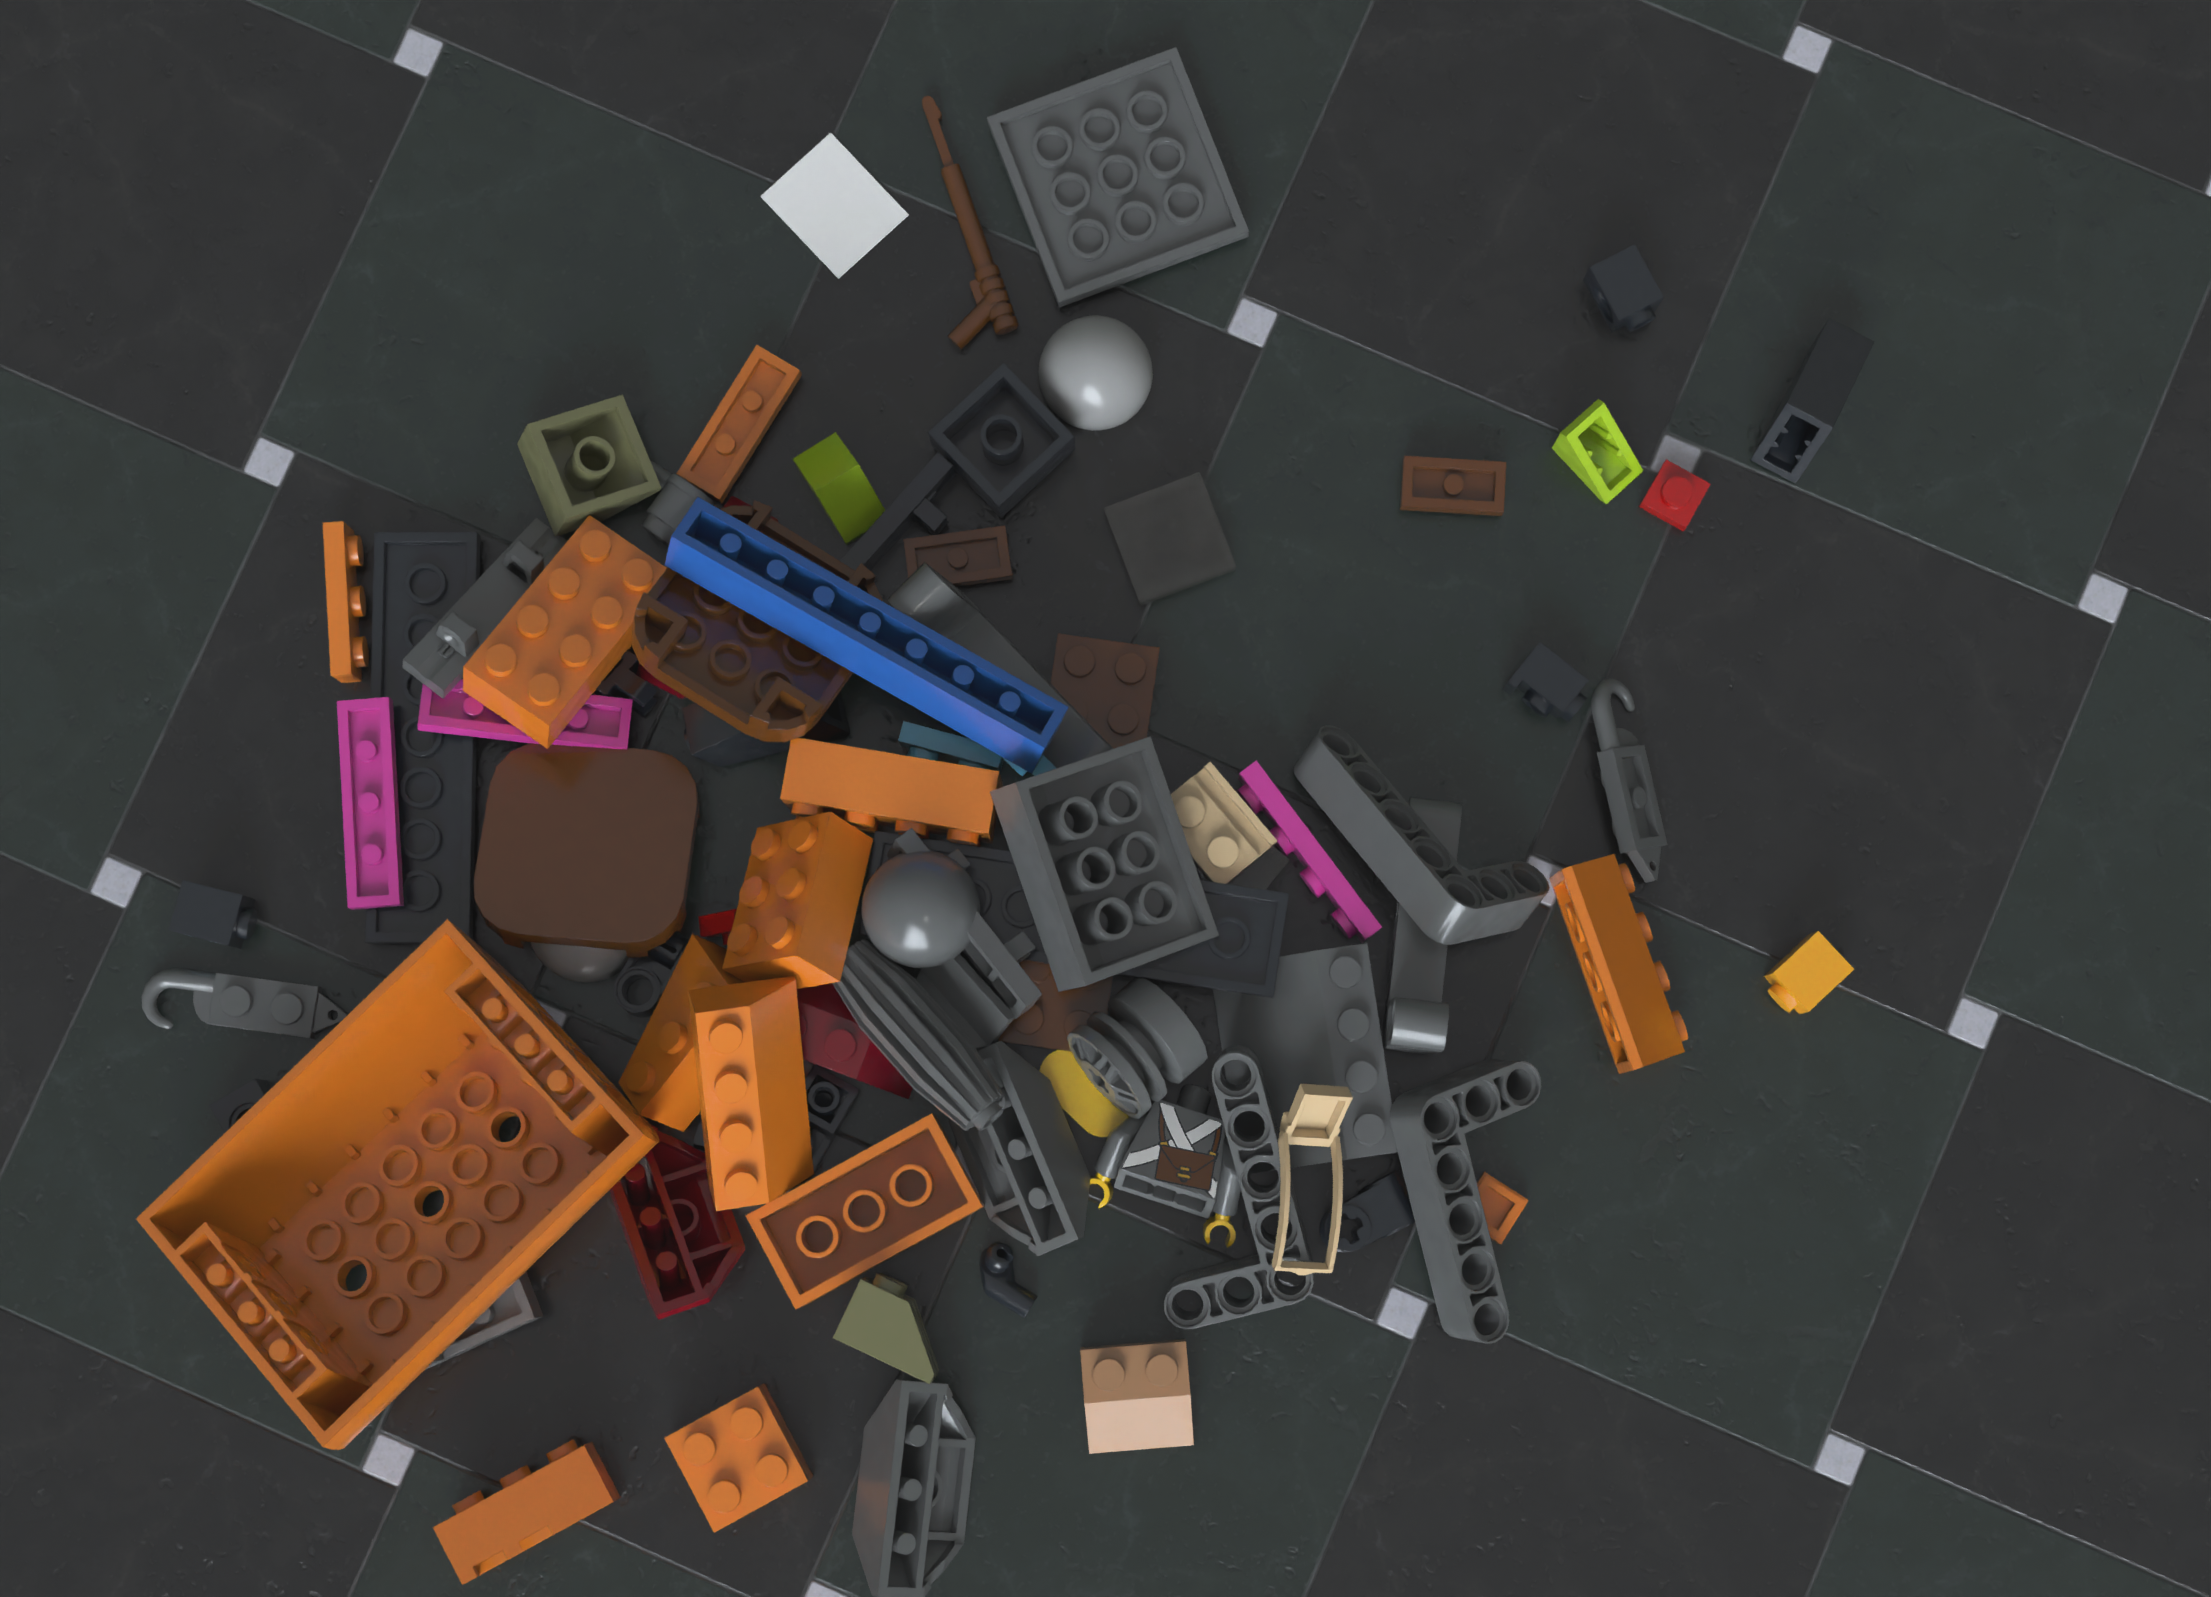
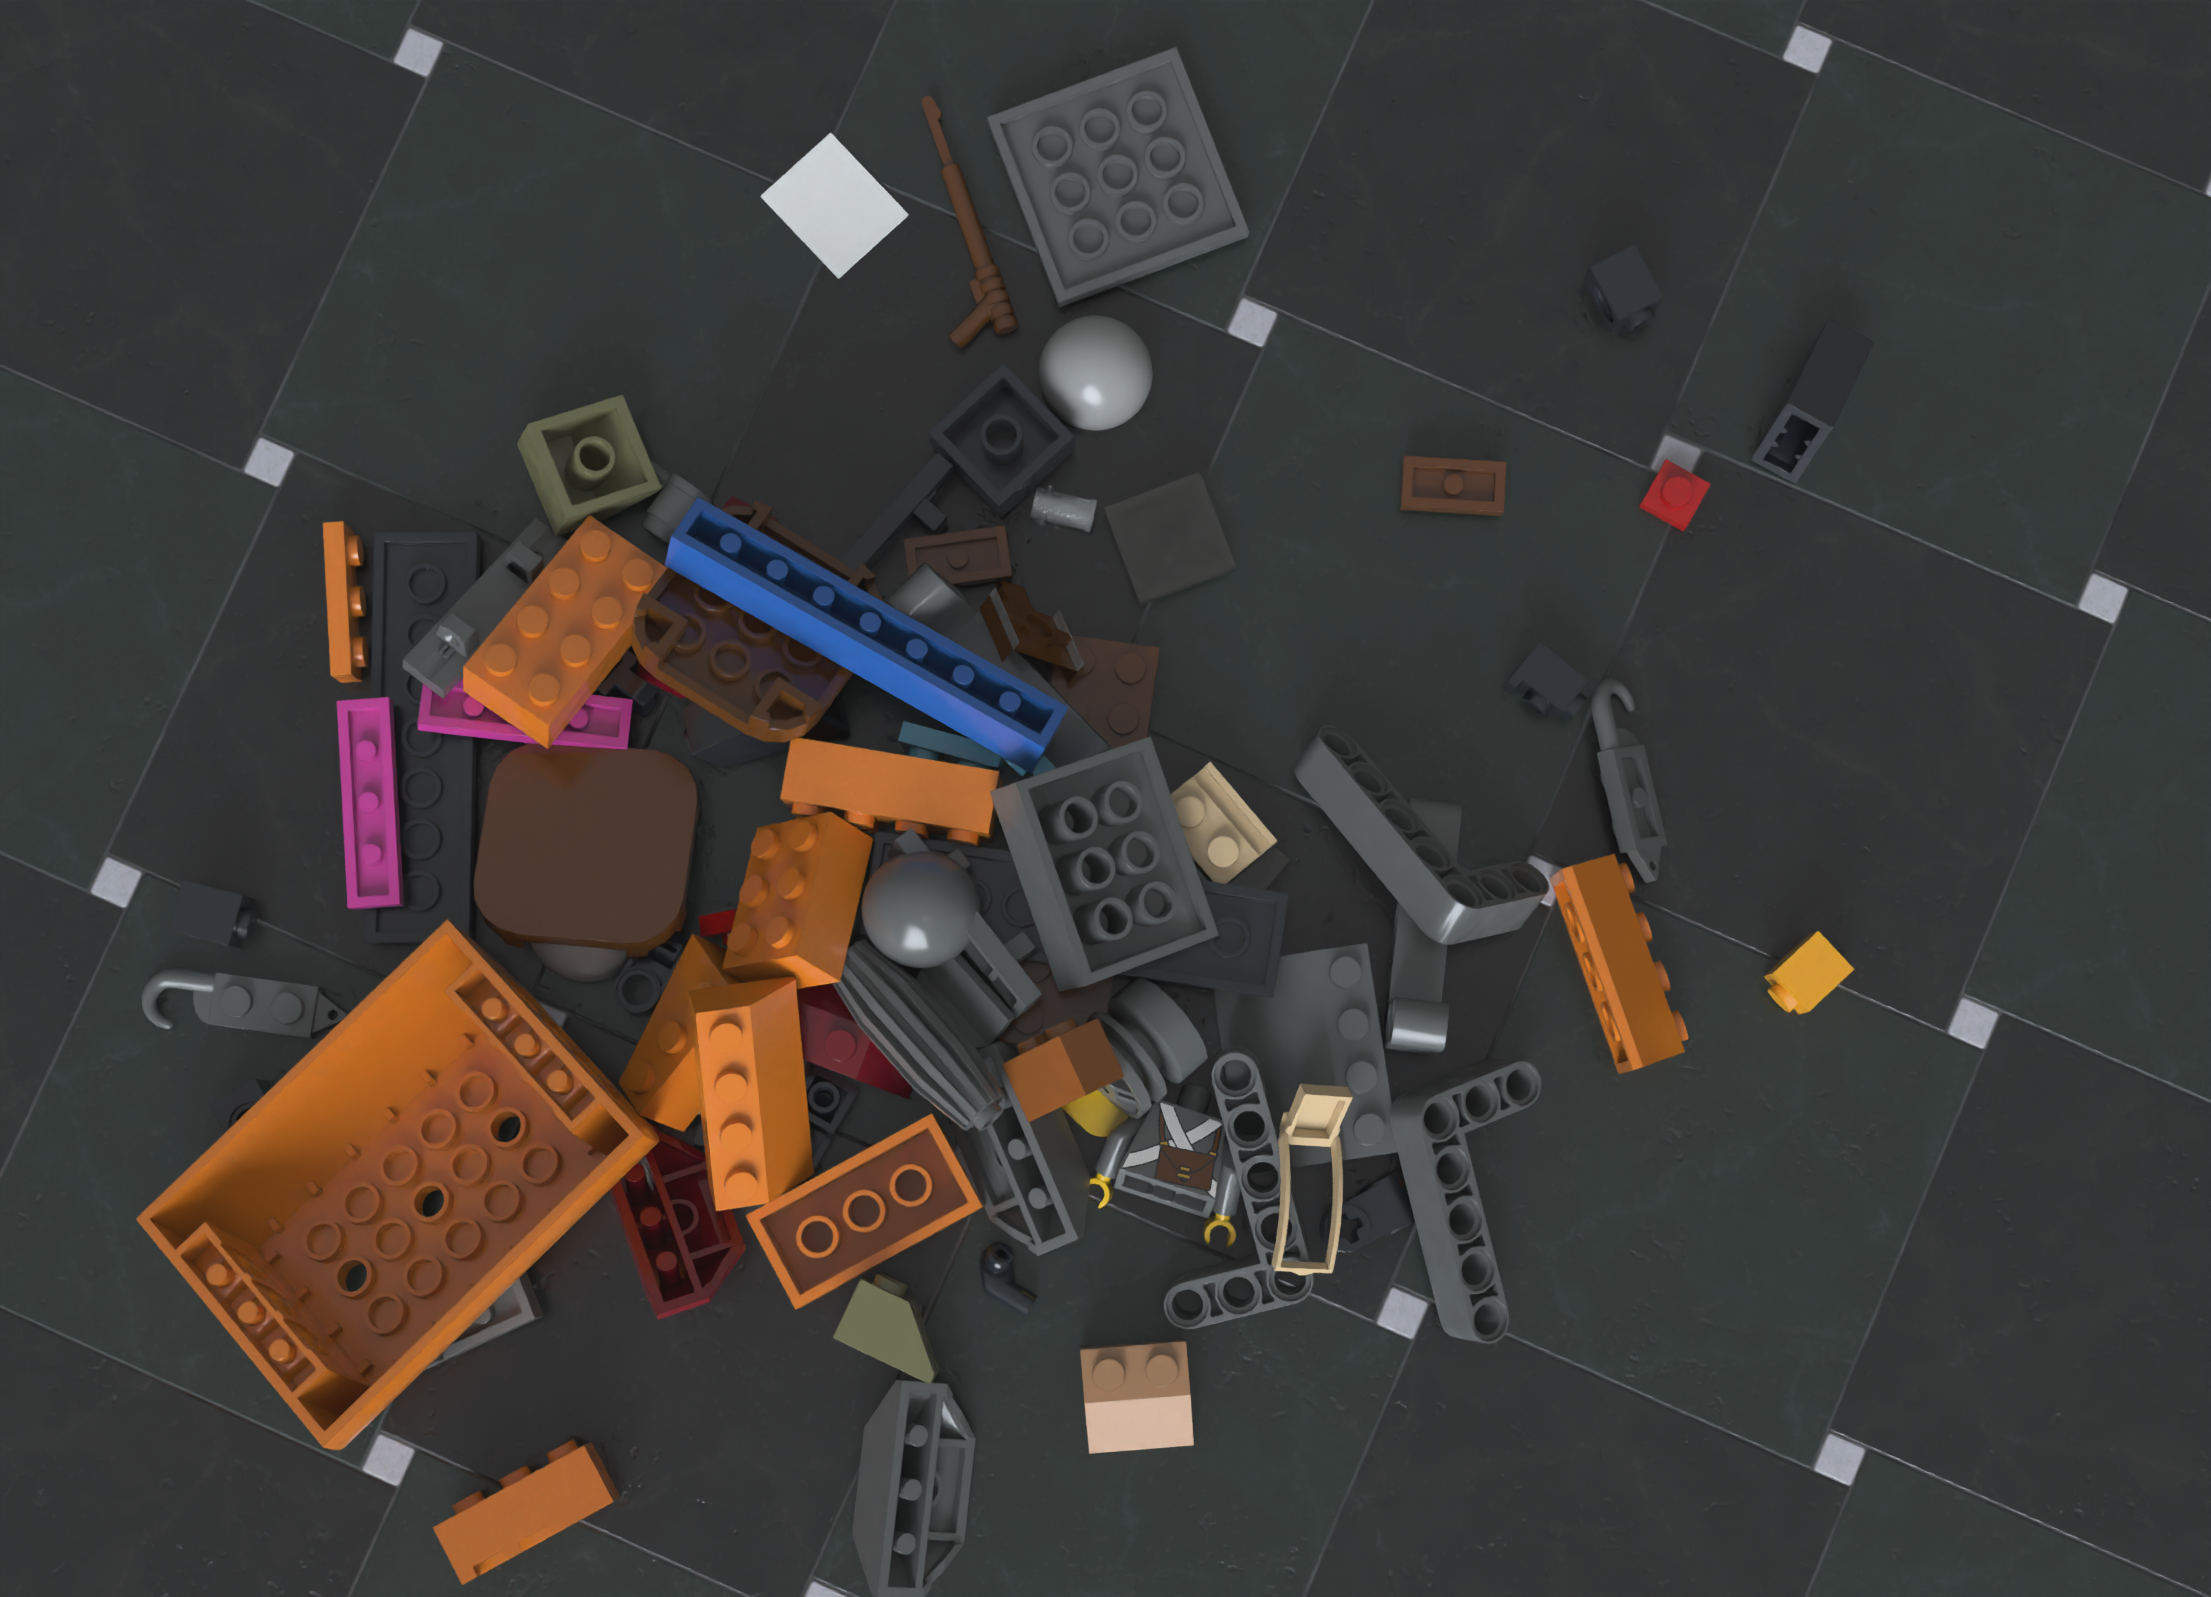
orange brick [664,1383,813,1533] -> none
orange plate [676,345,802,503] -> none
lime slope [793,432,885,545] -> none
dark pink plate [1237,760,1382,943] -> none
orange tile [1477,1172,1529,1244] -> none
lime slope [1552,399,1644,504] -> none
none -> reddish brown piece [979,579,1084,683]
none -> dark orange brick [1002,1018,1125,1122]
none -> clear pin [1030,484,1097,532]

